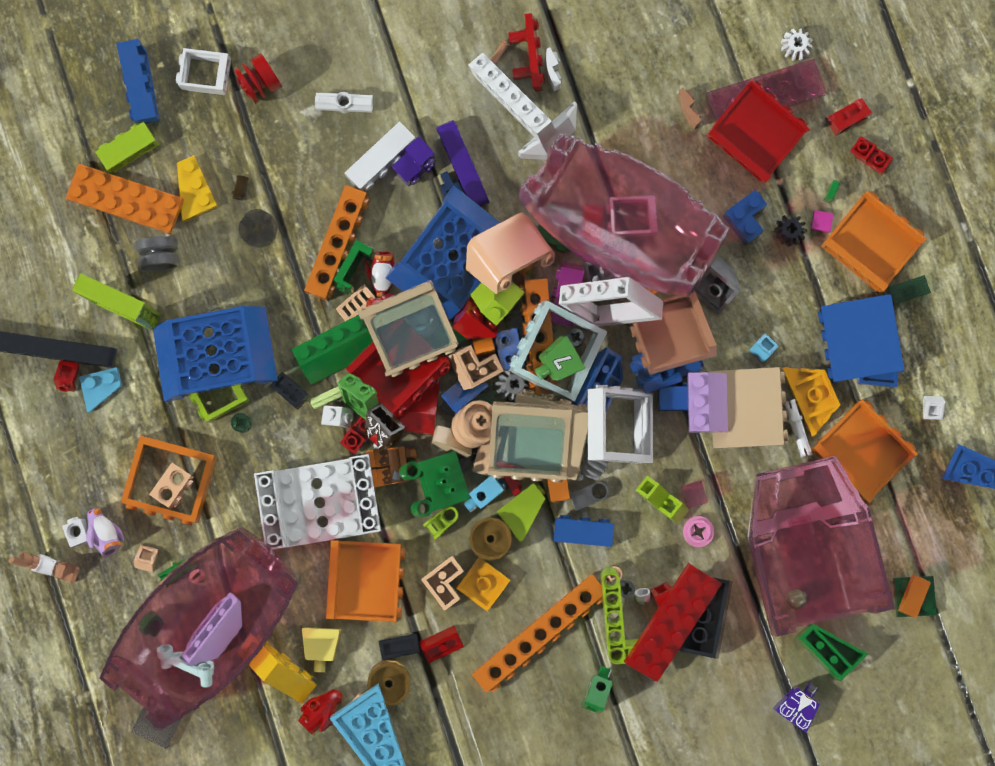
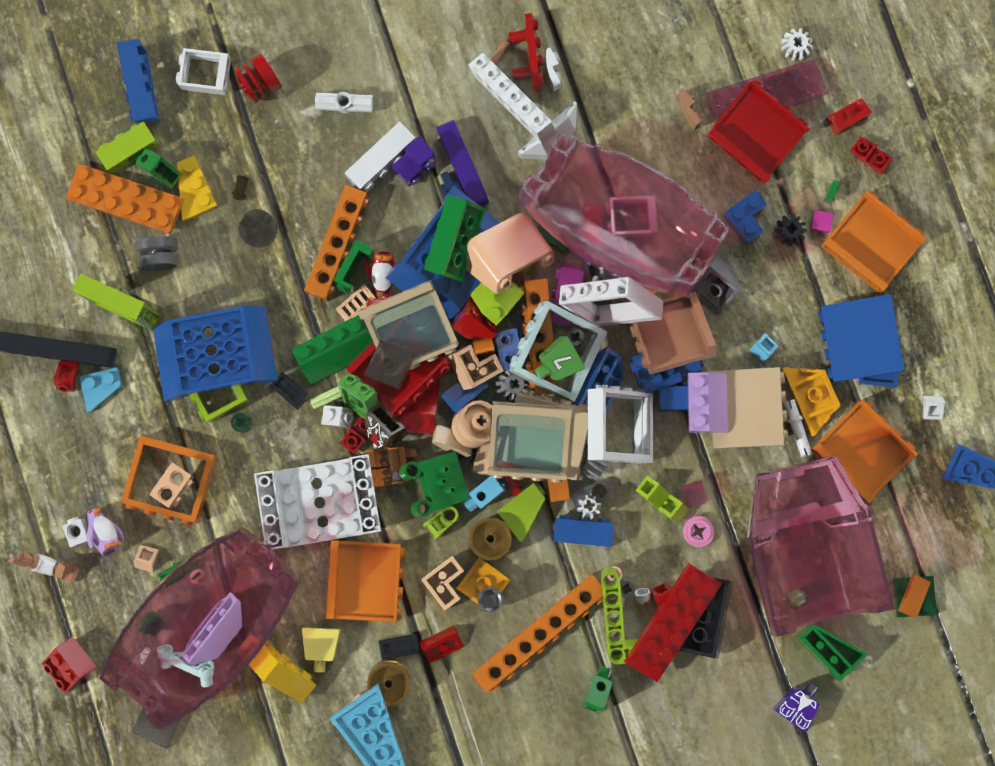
red animal [298,689,343,735] -> none
clear green plate [887,275,931,306] -> none
none -> red slope [41,637,96,694]
none -> green torso [136,149,182,189]
none -> clear smoke plate [364,340,416,390]
none -> green slope [424,195,486,282]
none -> flat silver wheel [478,587,503,613]
none -> white gear [577,495,601,520]

